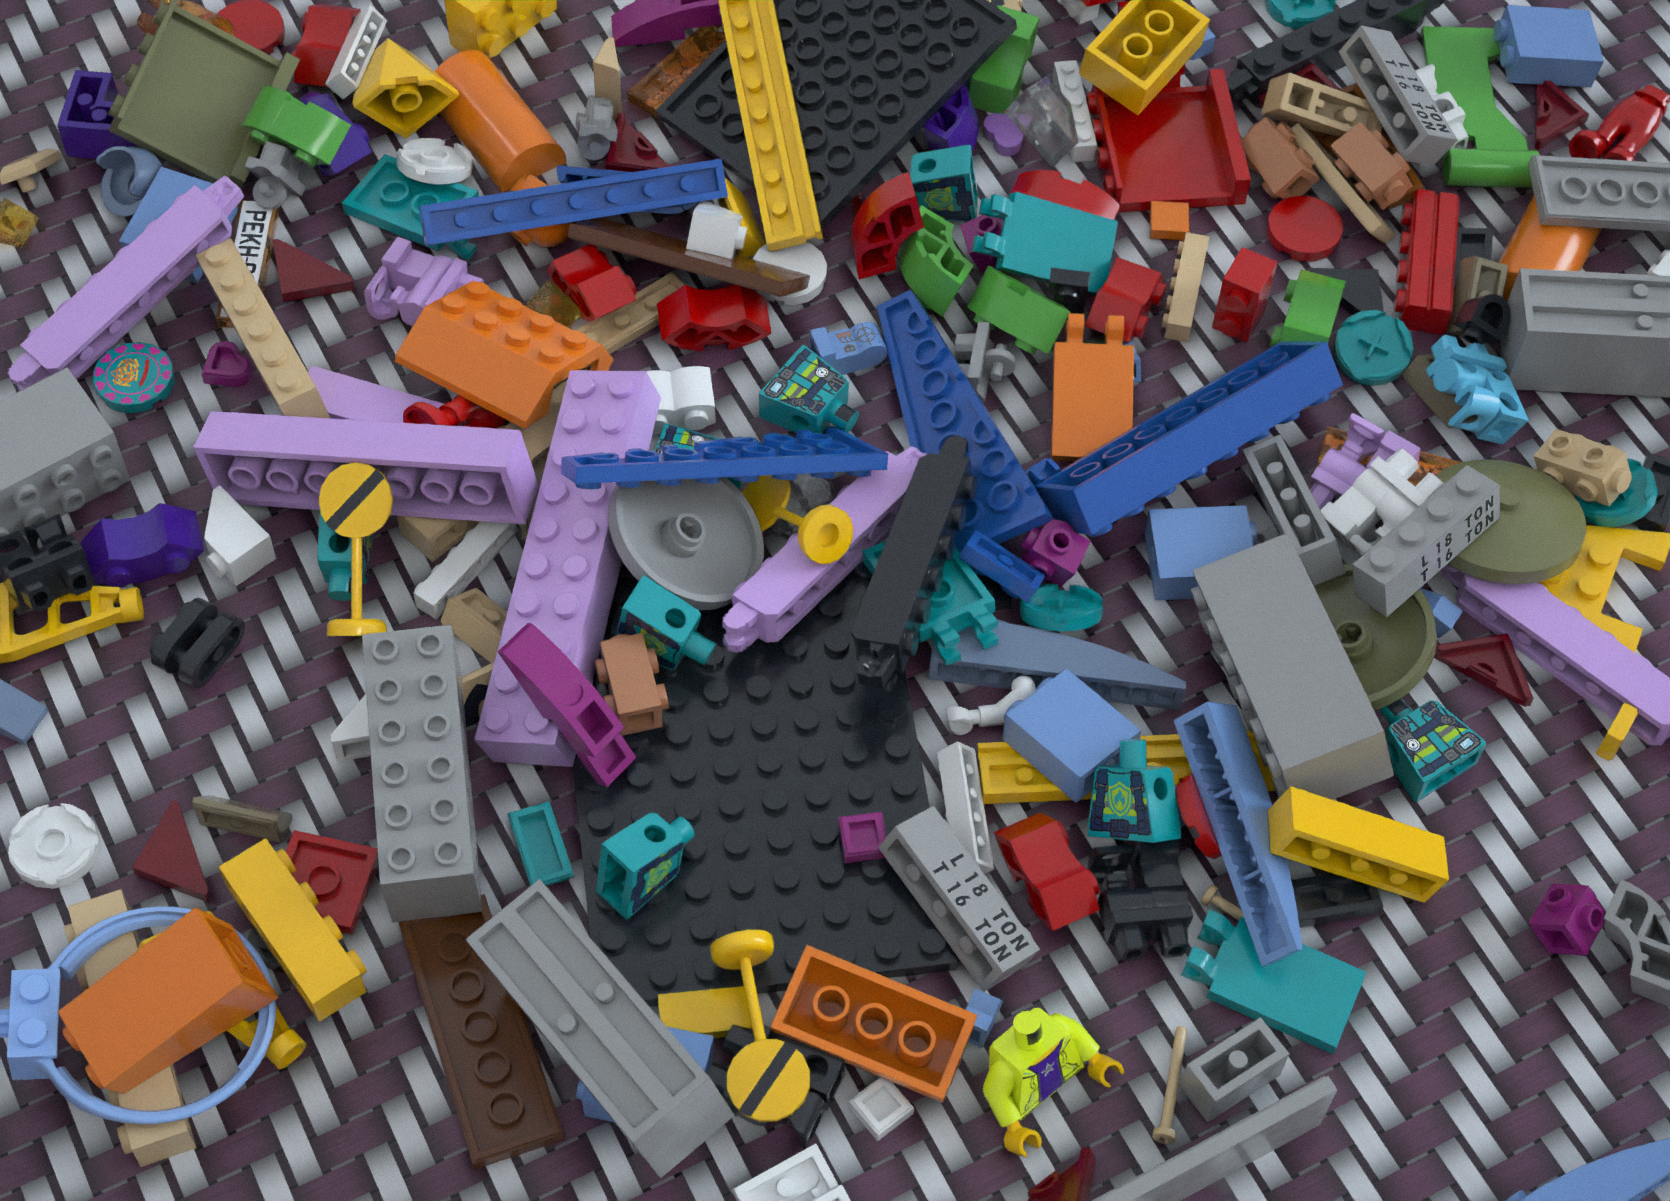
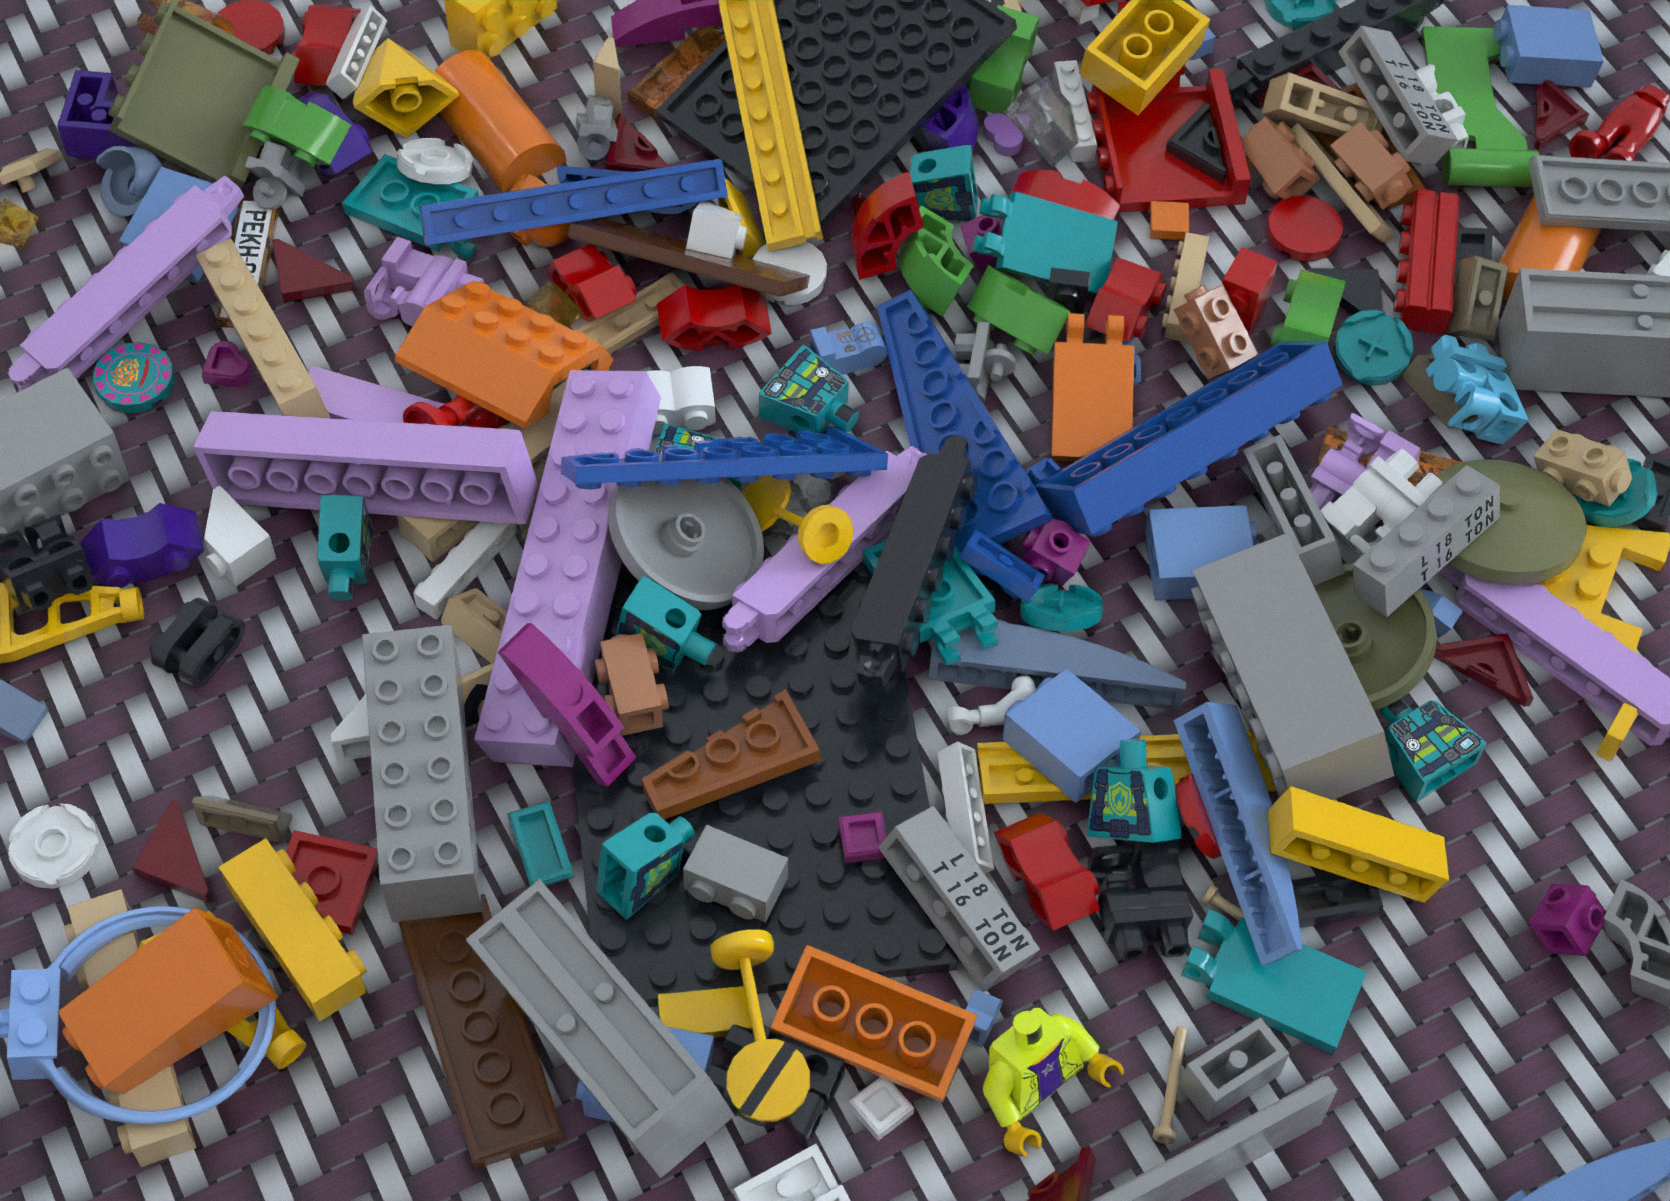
yellow piece [319,462,393,636] -> none
black plate [1454,294,1511,344] -> none
none -> dark orange wing [641,689,821,820]
none -> light grey brick [683,825,788,923]
none -> black tile [1165,103,1227,183]
none -> nougat brick [1173,284,1258,379]

